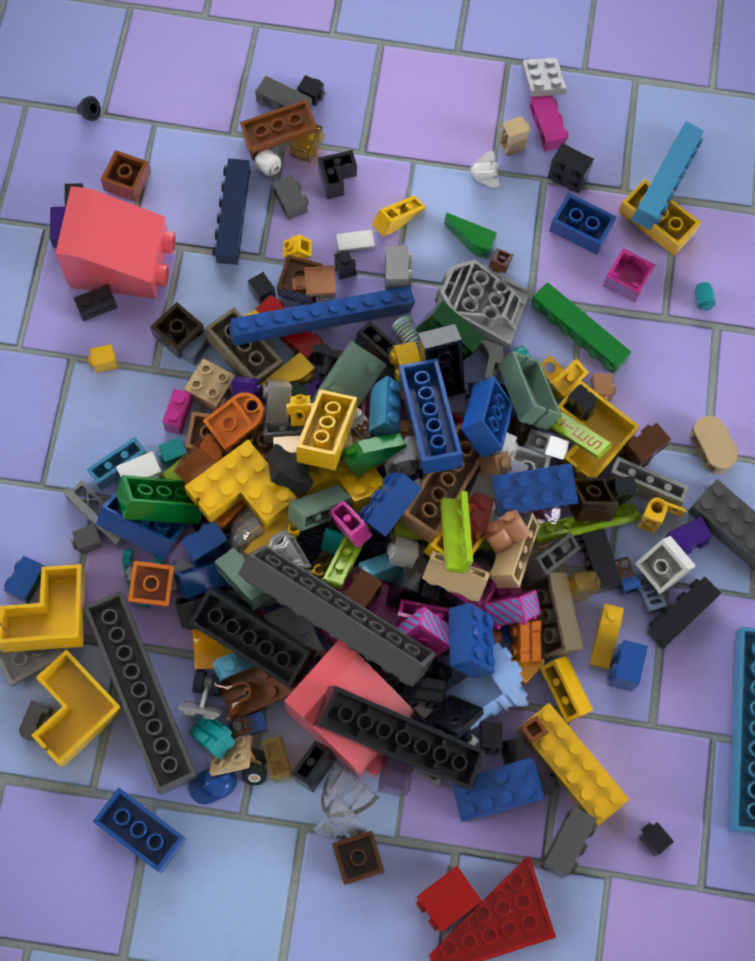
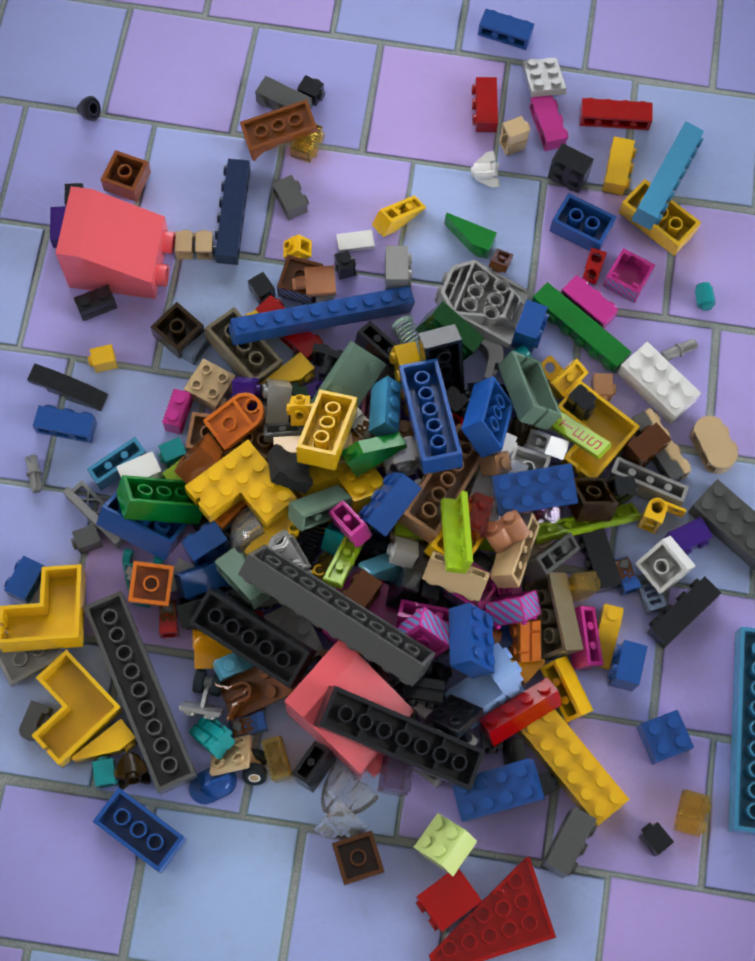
white head [255,149,281,176] -> none
black brick [318,150,357,199] -> none
dark orange brick [520,715,549,745] -> none
none -> light grey axle [25,455,43,493]
none -> black slope [27,363,108,411]
none -> blue brick [33,405,97,443]
none -> yellow slope [71,719,137,763]
none -> teal brick [92,756,119,789]
none -> dark brown brick [114,752,151,790]
none -> red leg [159,600,179,638]
none -> tan piece [175,230,214,260]
none -> yellowish green brick [414,813,477,876]
none -> black brick [446,386,468,418]
none -> red brick [471,77,498,132]
none -> blue brick [478,9,534,50]
none -> red brick [479,677,562,747]
none -> blue brick [511,300,549,354]
none -> dark pink brick [561,275,618,328]
none -> dark pink brick [570,606,603,670]
none -> red brick [579,98,653,130]
none -> red leg [582,247,607,285]
none -> yellow brick [602,136,637,195]
none -> white brick [617,342,701,425]
none -> piece [631,408,691,482]
none -> blue brick [636,709,694,765]
none -> light grey axle [661,339,698,361]
none -> clear yellow brick [673,789,711,837]

